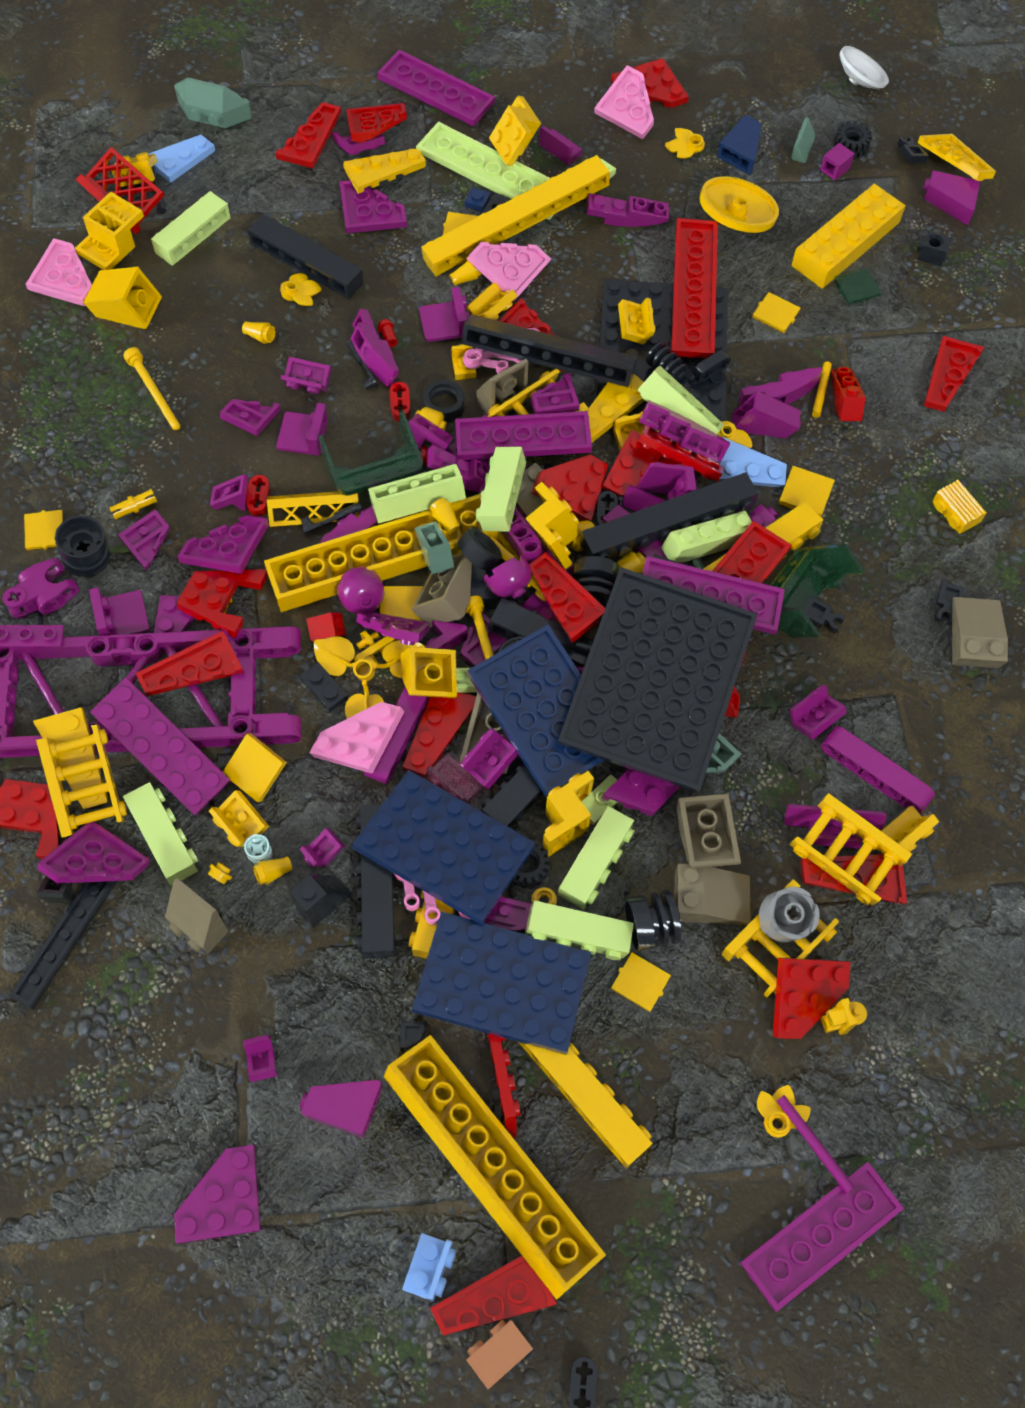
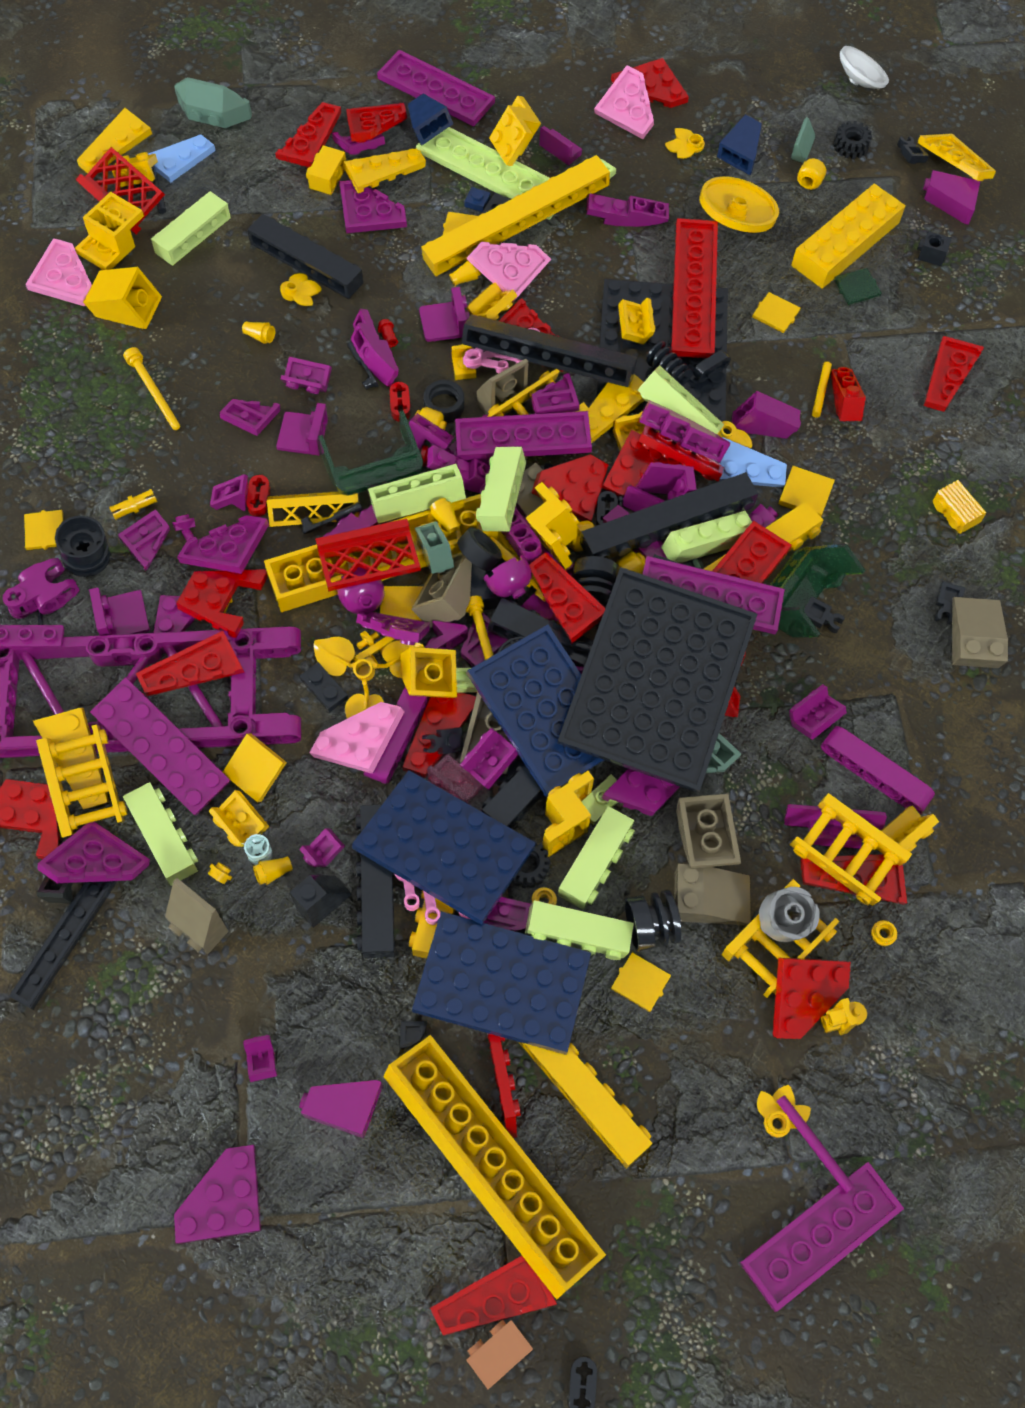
red panel [306,612,346,641] -> none
light blue bracket [402,1233,456,1302] -> none
magenta slope [738,367,822,406] -> none
magenta brick [820,143,855,181] -> none
none -> yellow wing [77,108,152,173]
none -> magenta plate [172,514,195,542]
none -> yellow brick [306,145,346,195]
none -> red fence [316,519,421,592]
none -> dark blue slope [408,93,453,146]
none -> black plate [422,727,464,754]
none -> yellow head [797,158,826,190]
none -> yellow plate [871,920,897,946]

